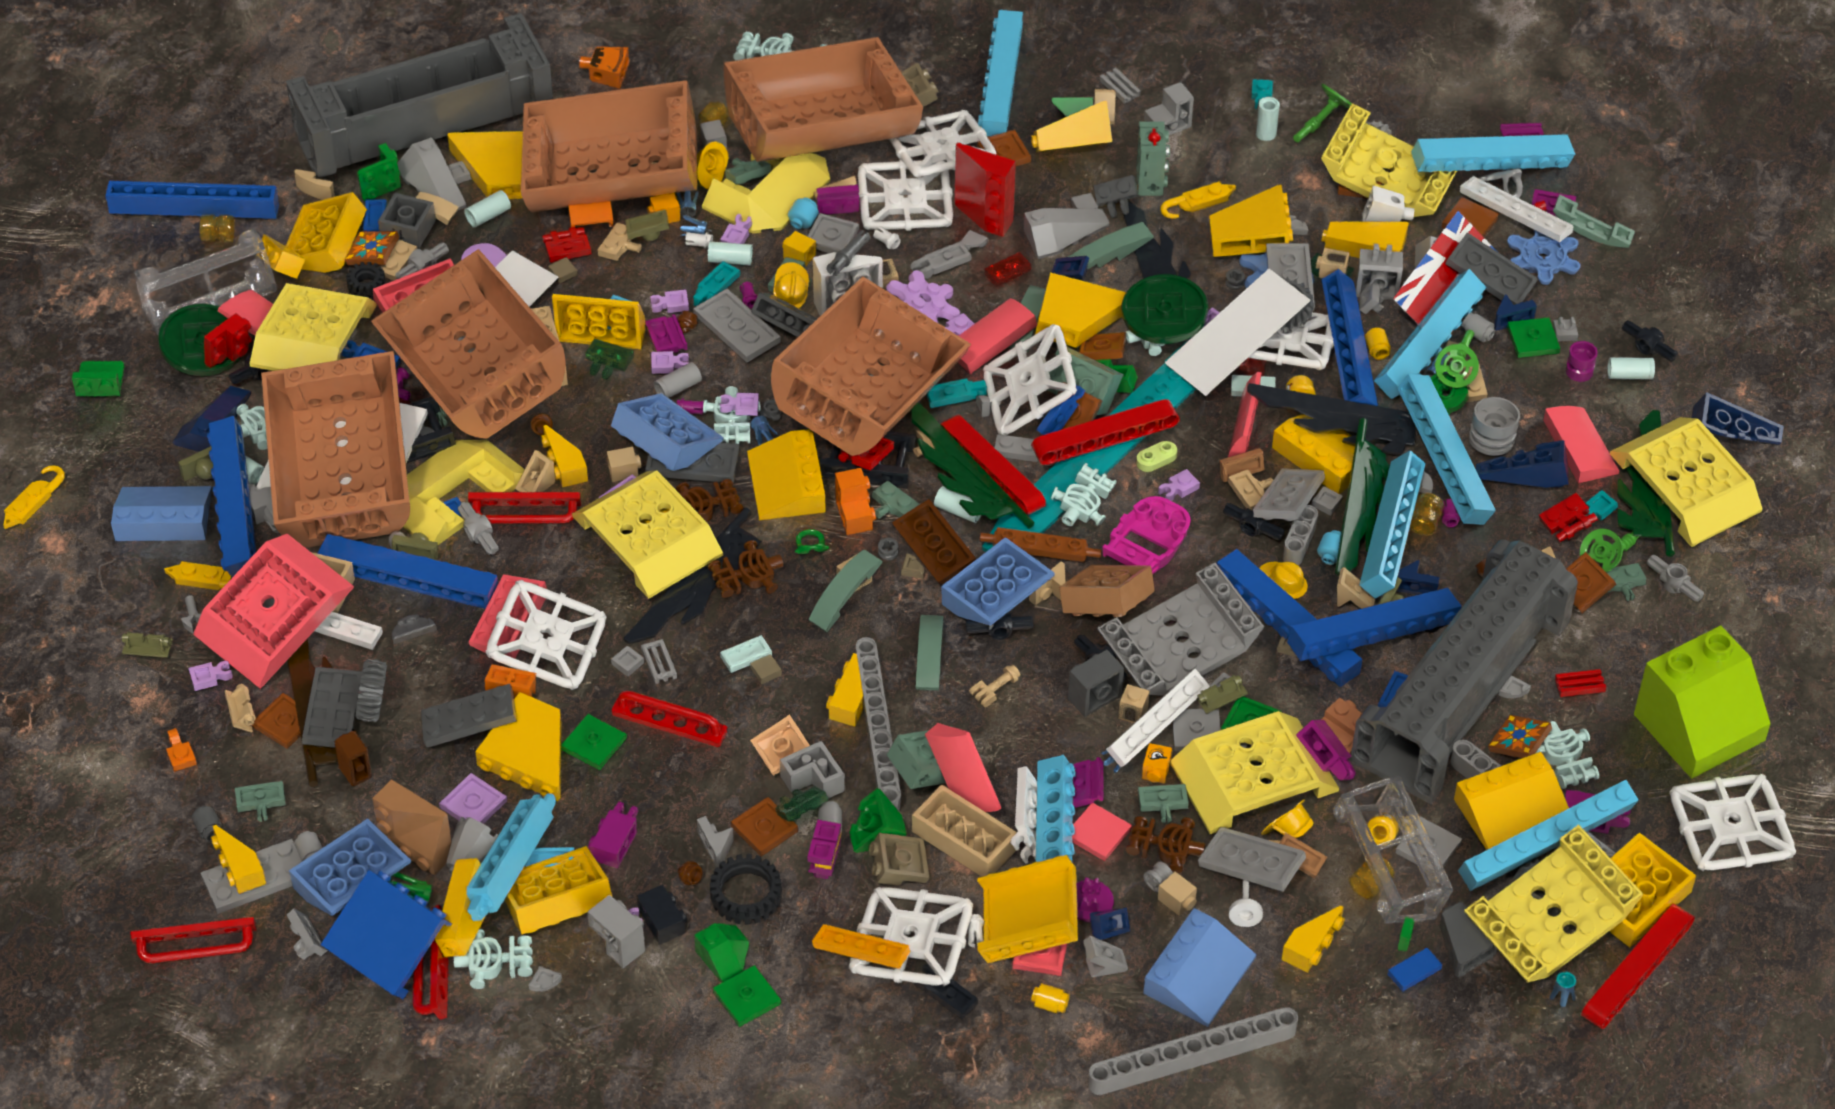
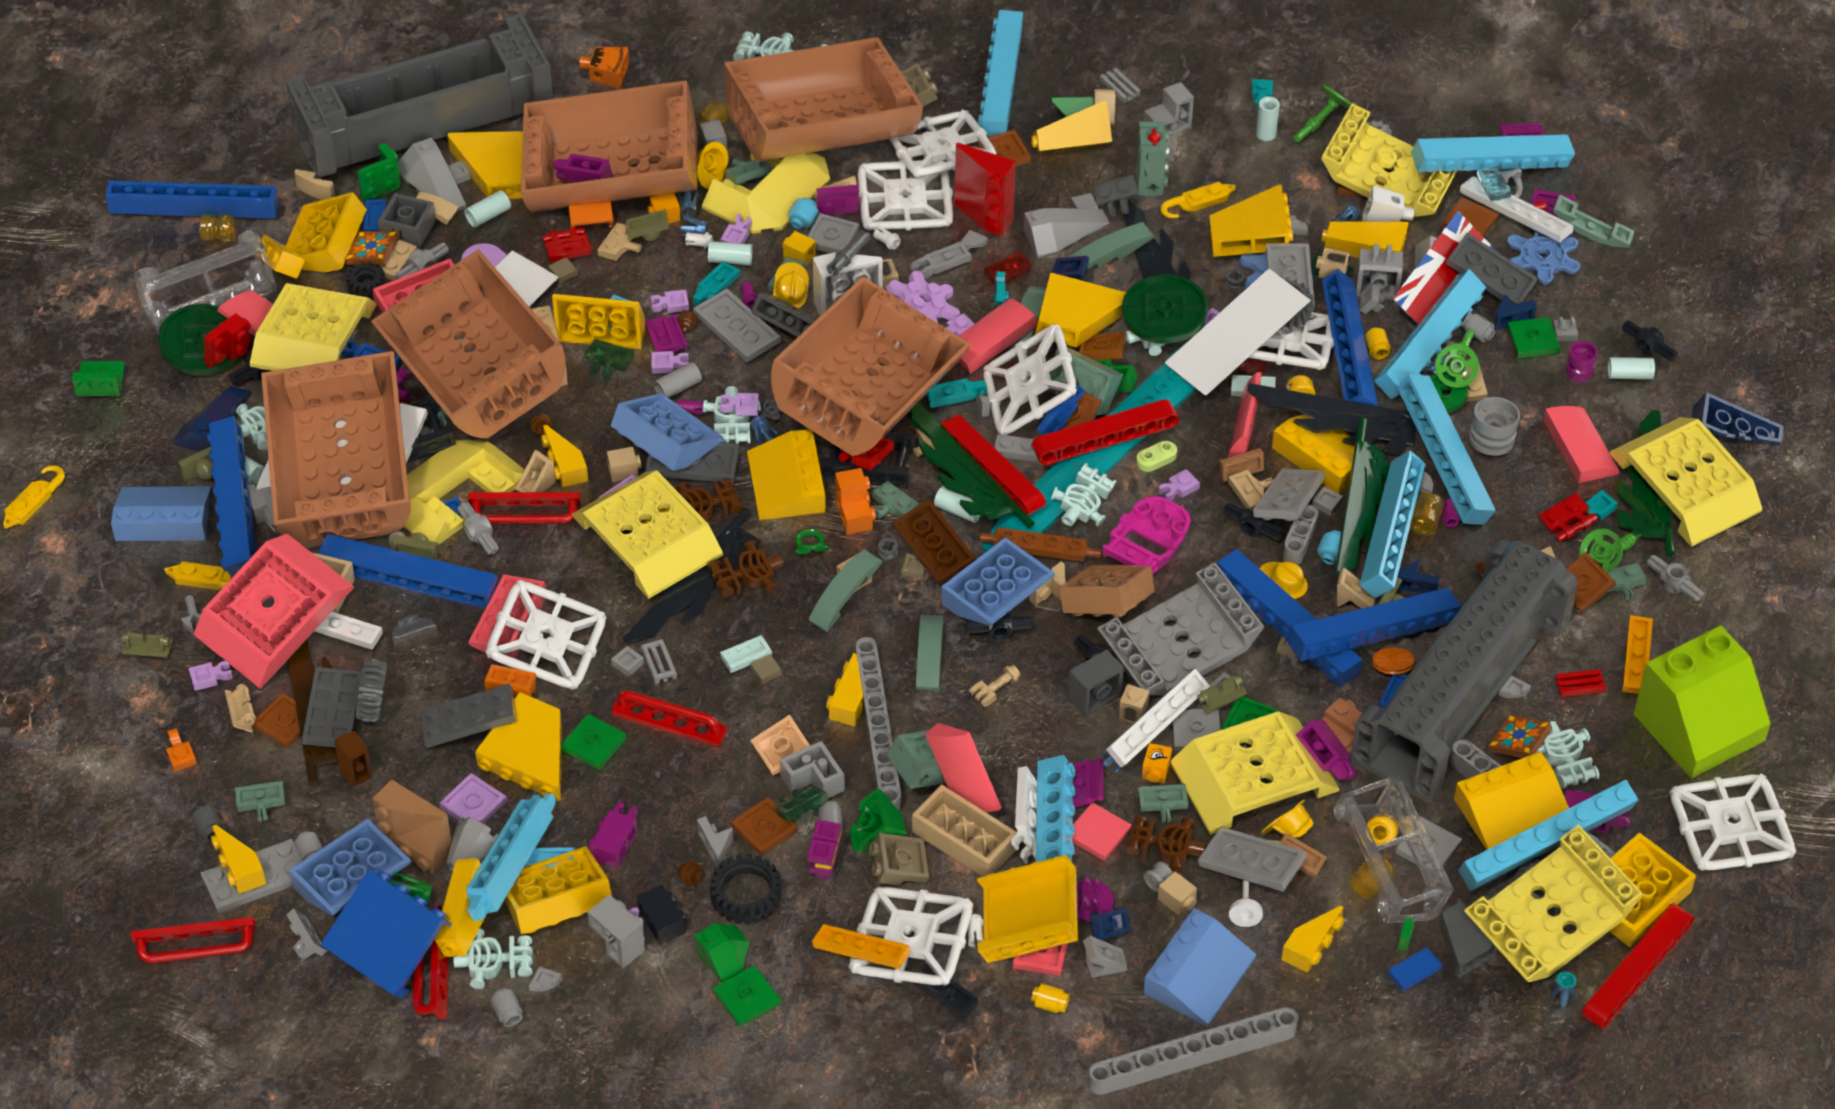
dark blue wedge [1476,440,1569,488] -> none
none -> light grey brick [491,988,523,1027]
none -> magenta hinge [553,153,614,184]
none -> teal plate [994,271,1009,310]
none -> flat silver piece [1331,205,1359,222]
none -> orange wheel [1373,647,1414,674]
none -> clear light blue plate [1477,166,1511,201]
none -> light orange plate [1622,615,1653,694]

